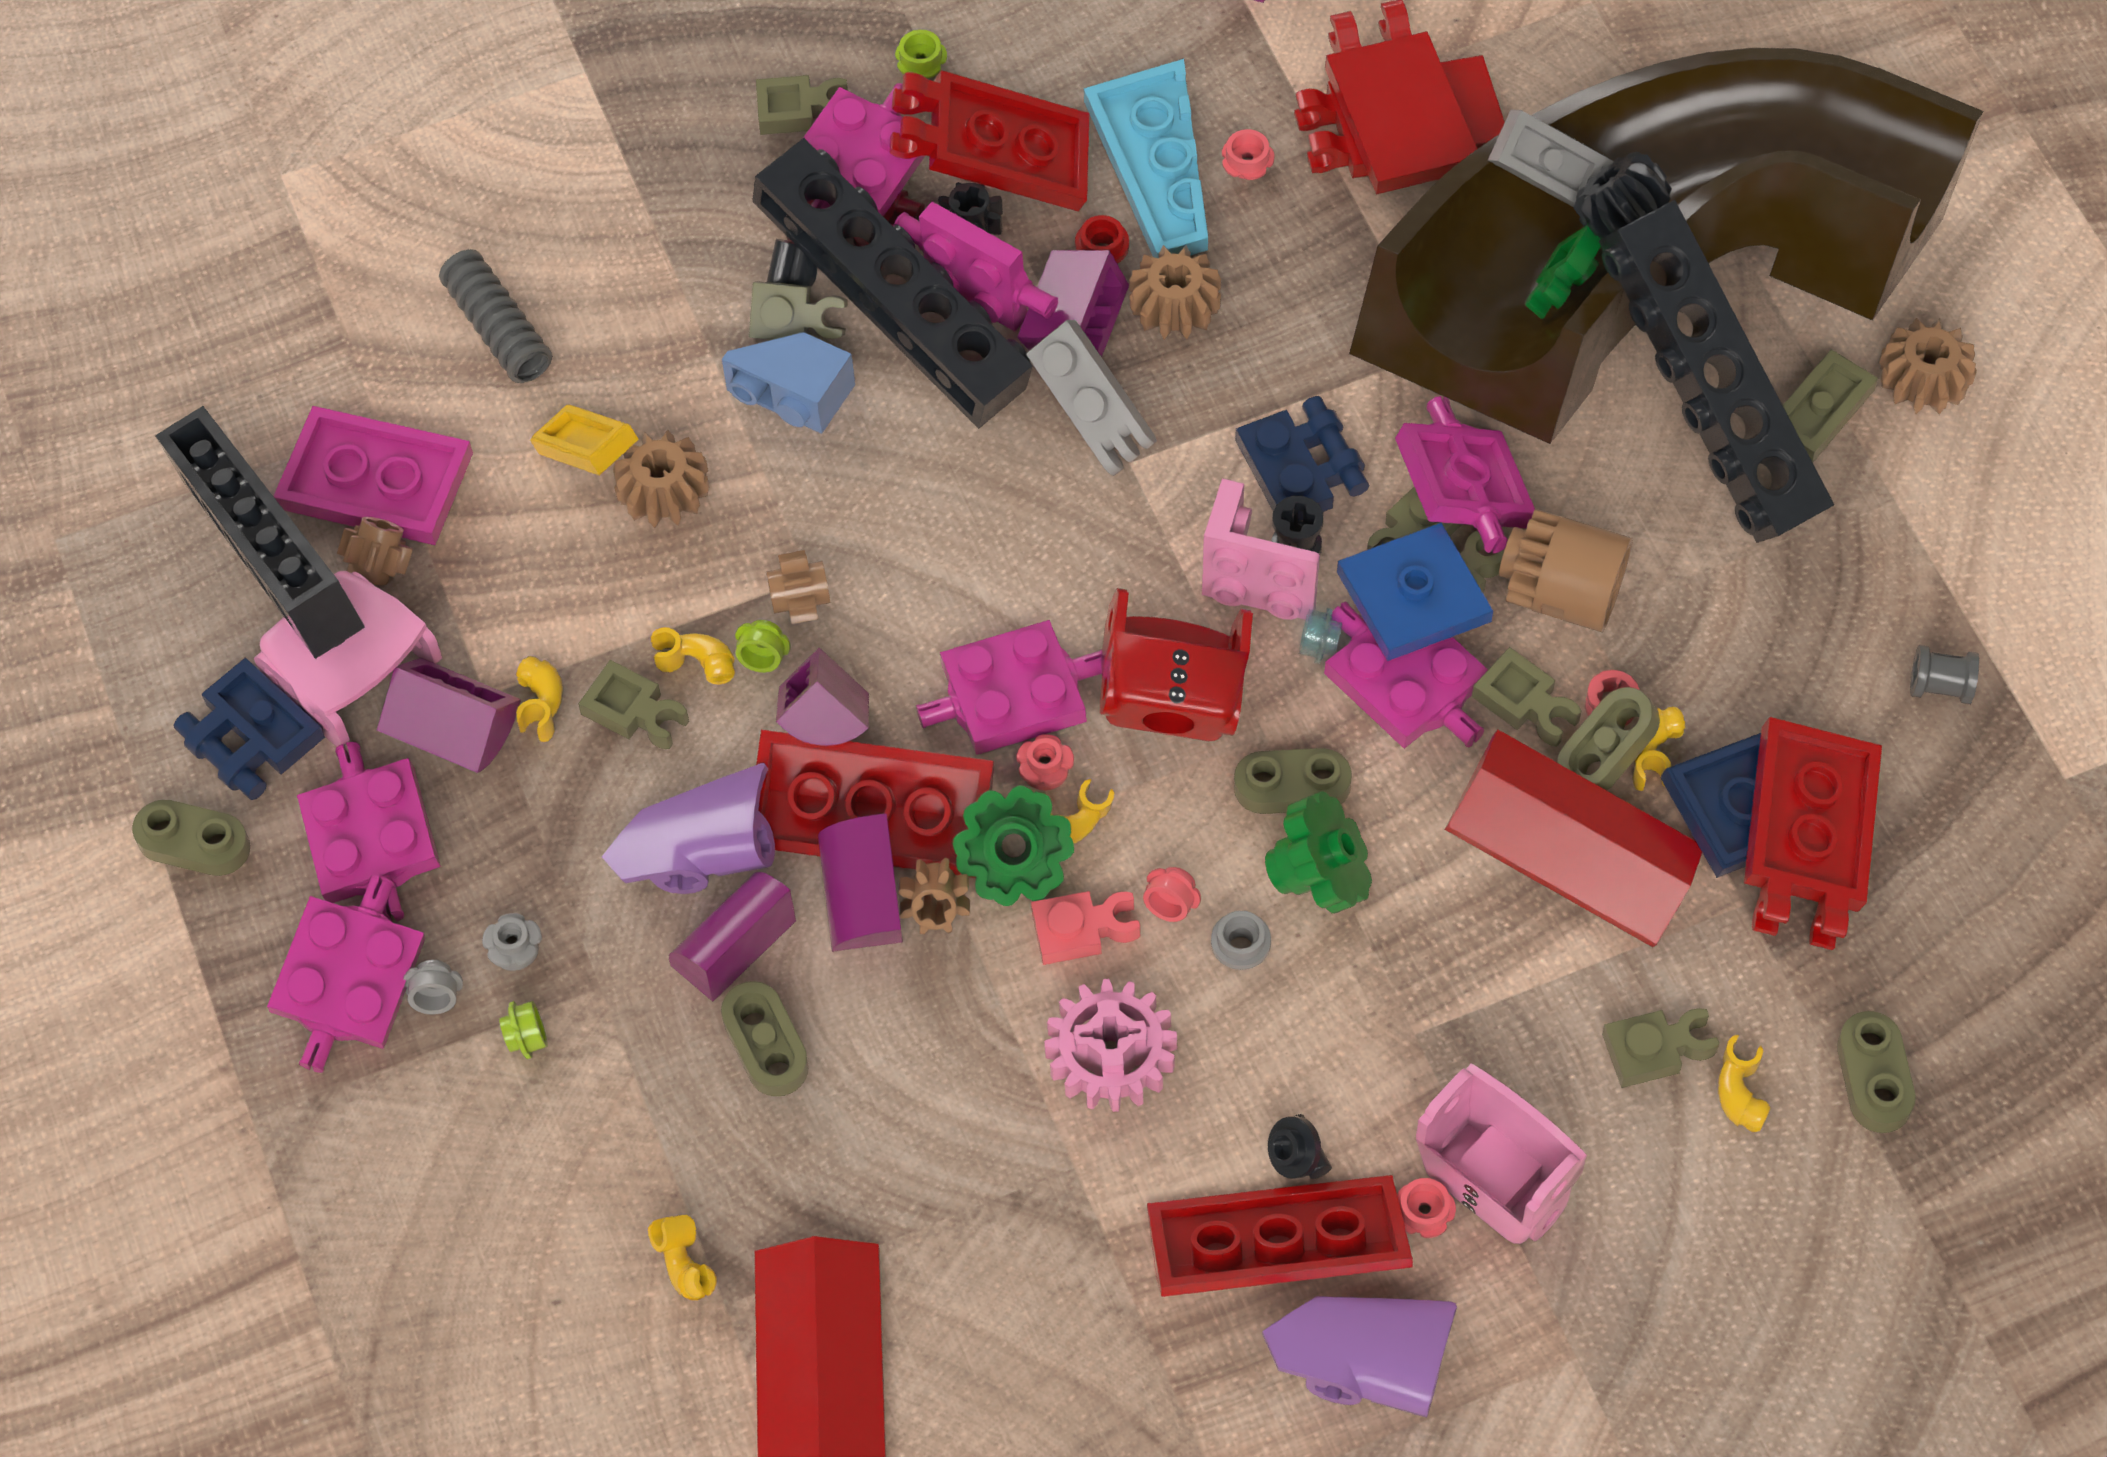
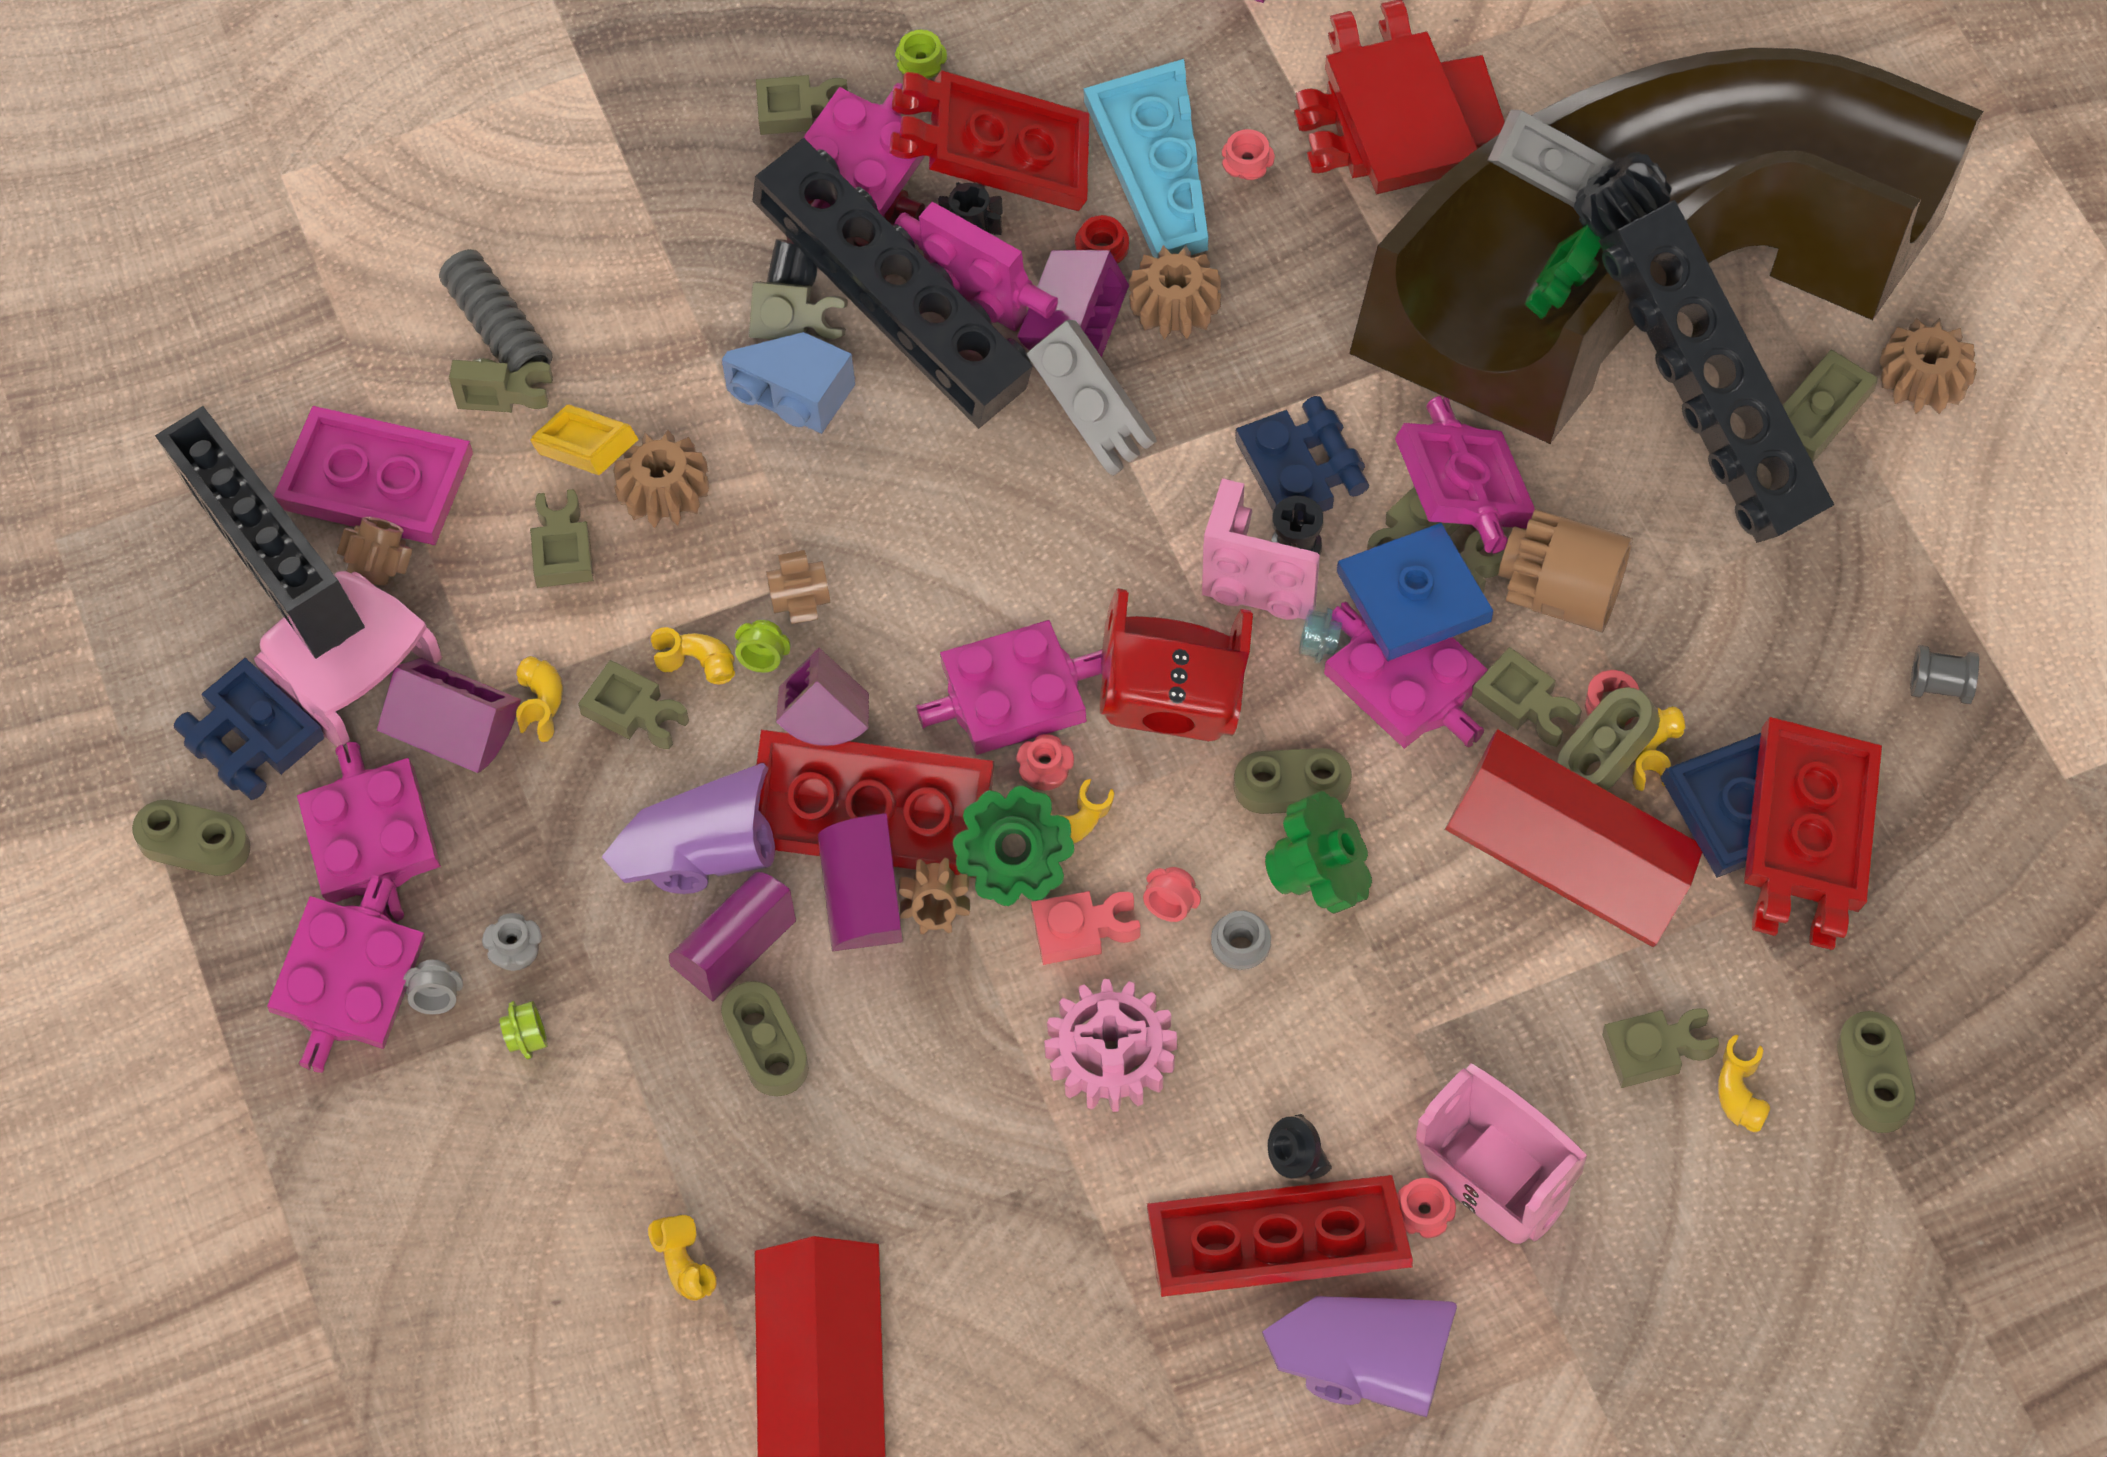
none -> olive plate [449,358,553,413]
none -> olive plate [530,489,594,588]

